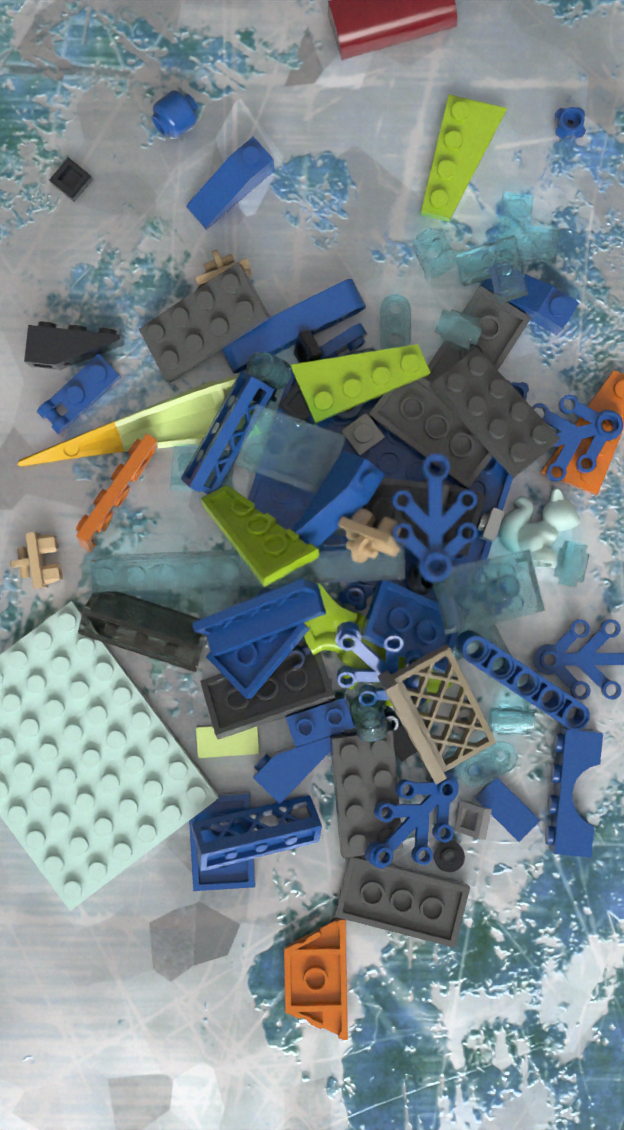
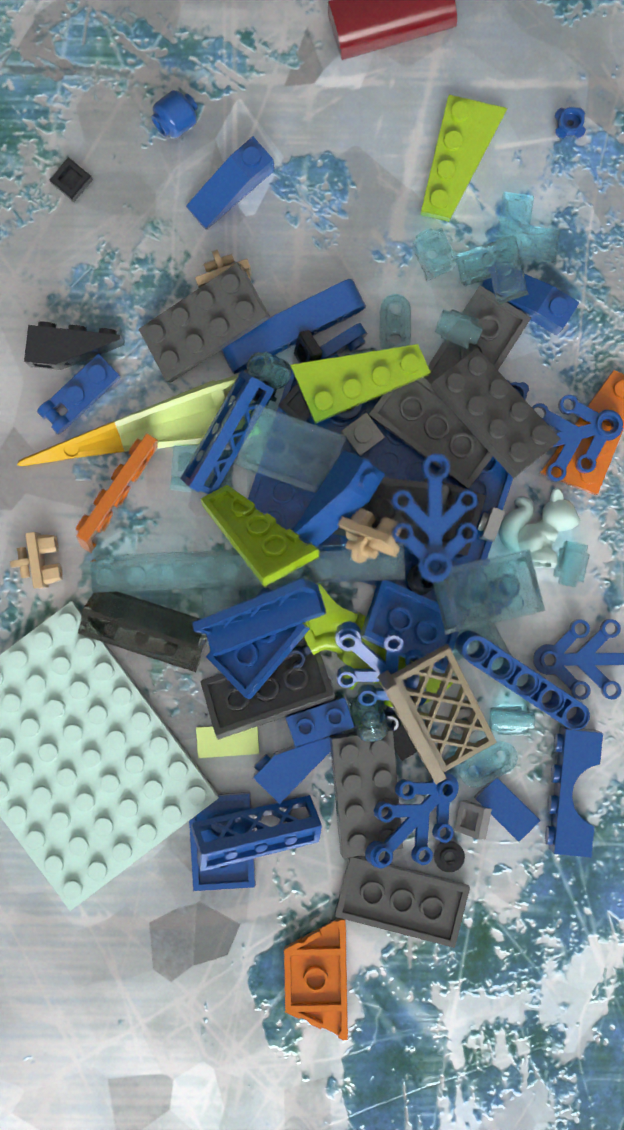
blue plate [338,576,374,611] -> none

